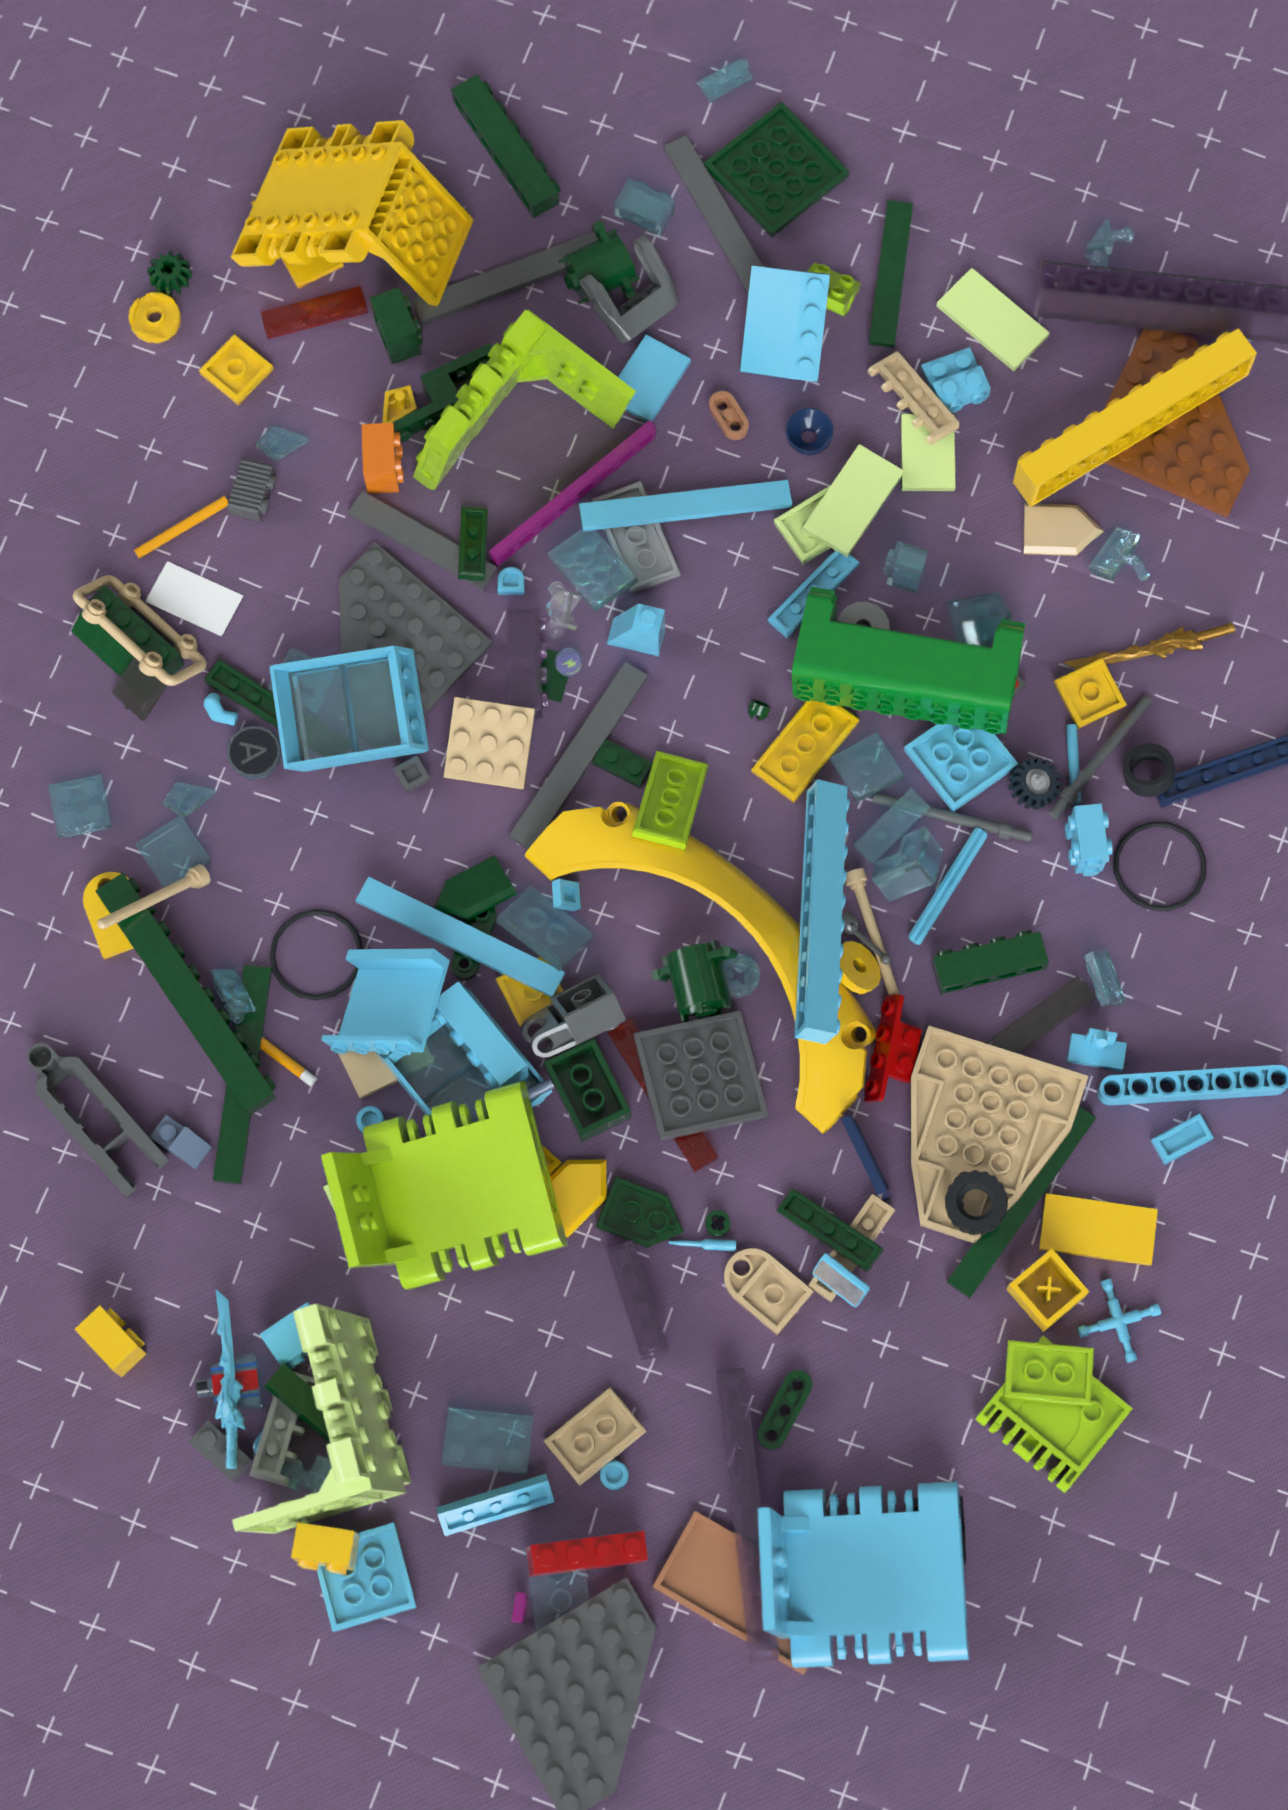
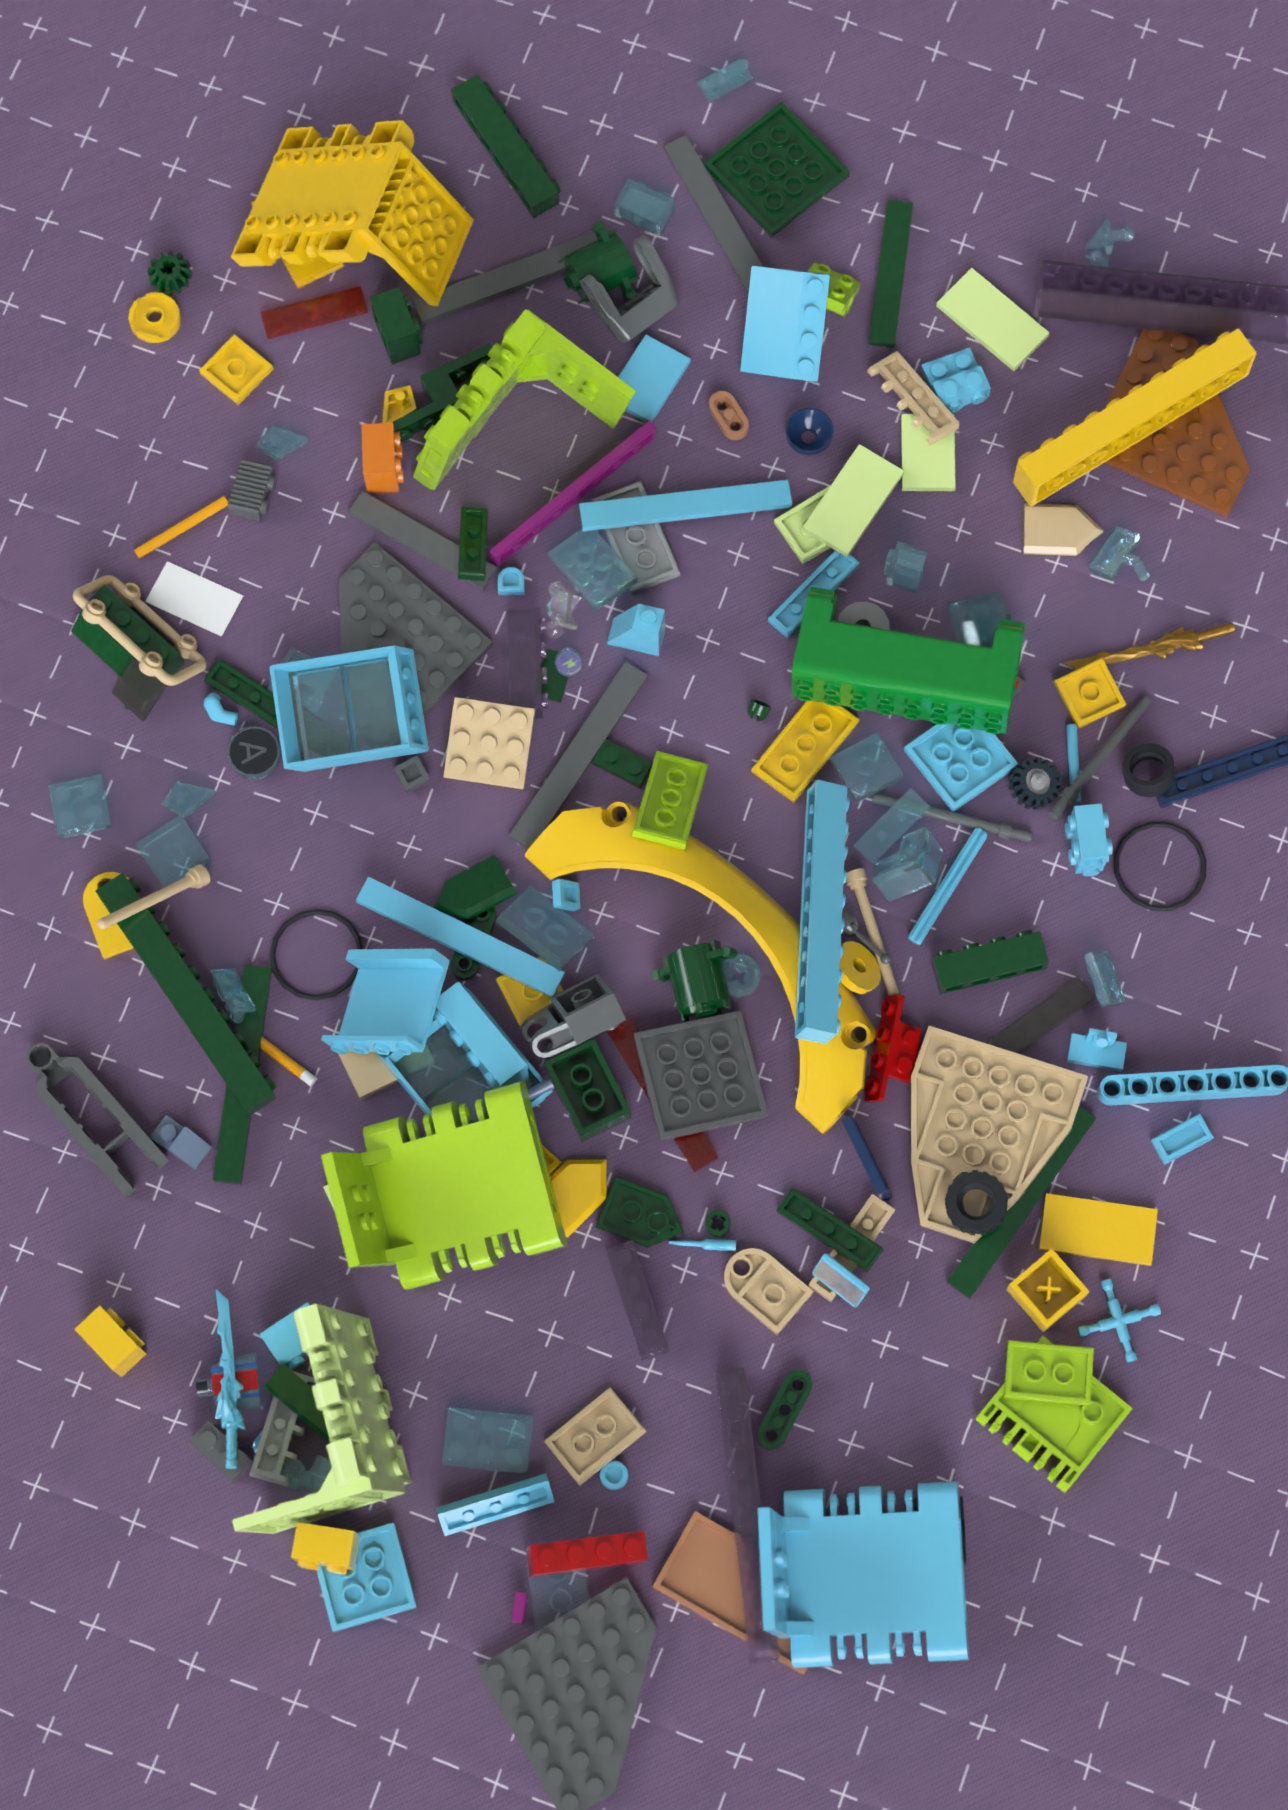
medium azure tile [356,1106,385,1133] -> none

